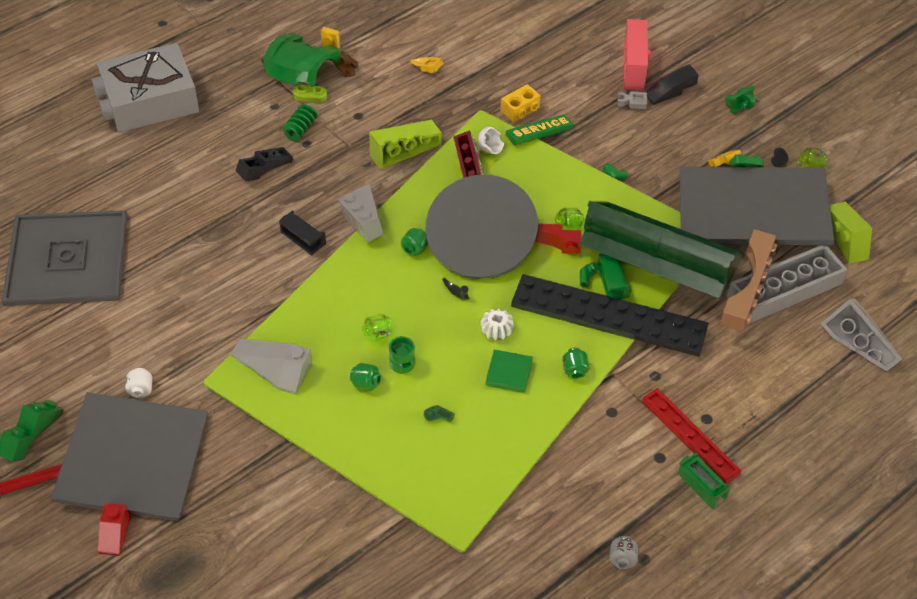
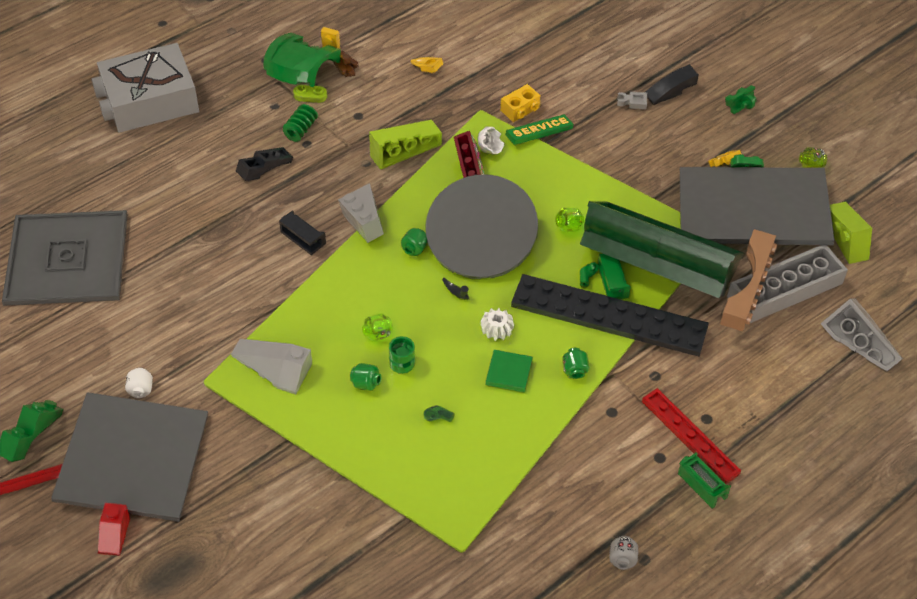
red slope [536,224,582,254] -> none
green arm [603,163,628,180] -> none
coral brick [624,19,651,91] -> none
black piece [771,147,789,166] -> none

